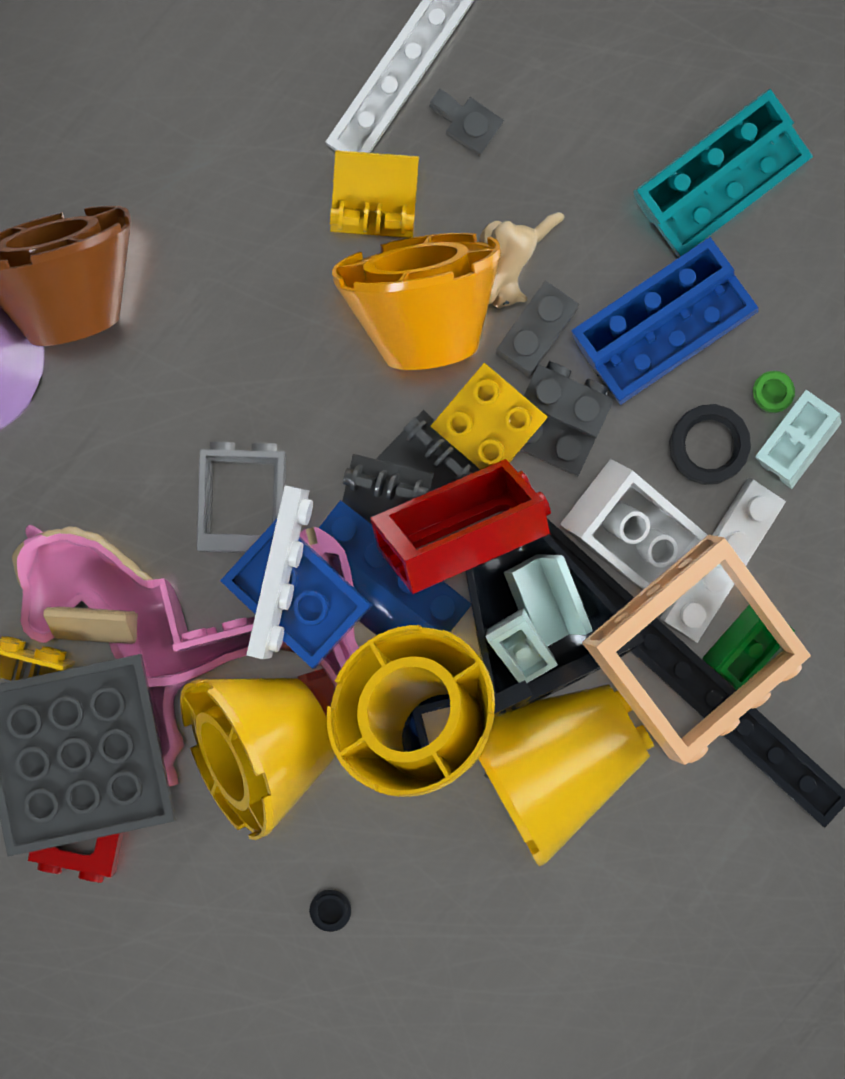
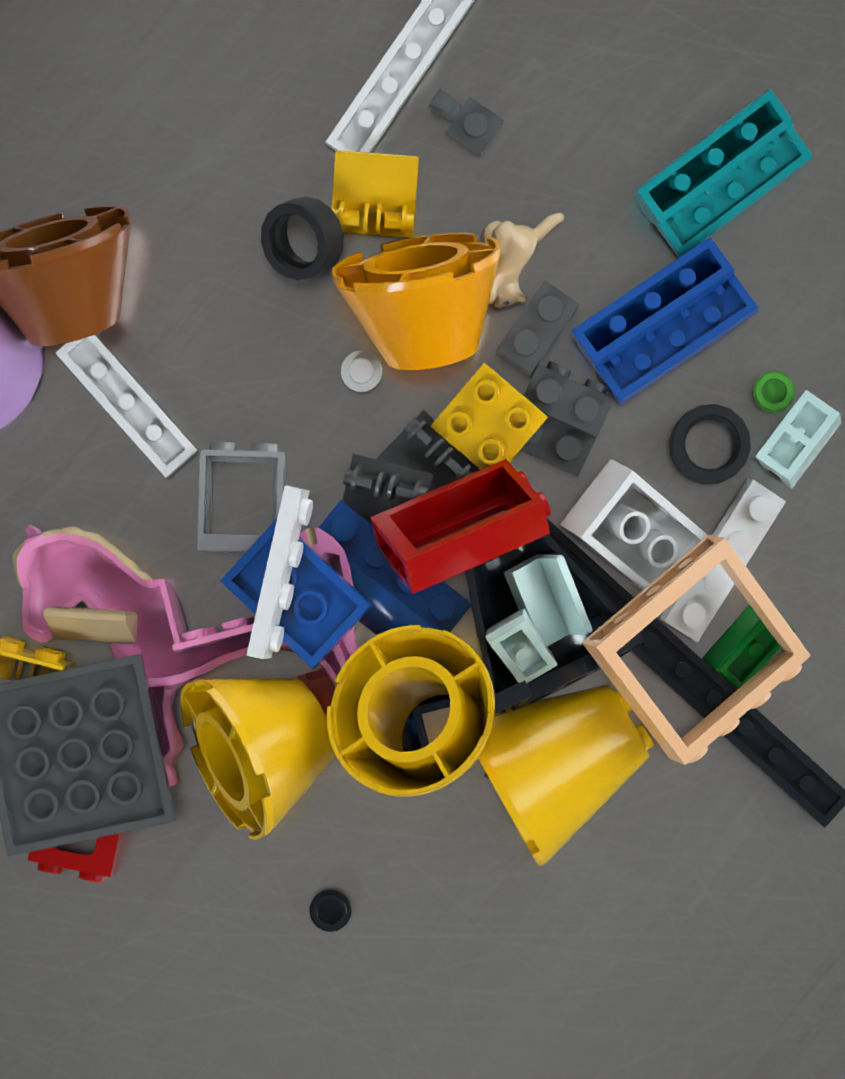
none -> white plate [56,335,198,479]
none -> black tyre [261,196,344,281]
none -> white plate [341,350,383,392]

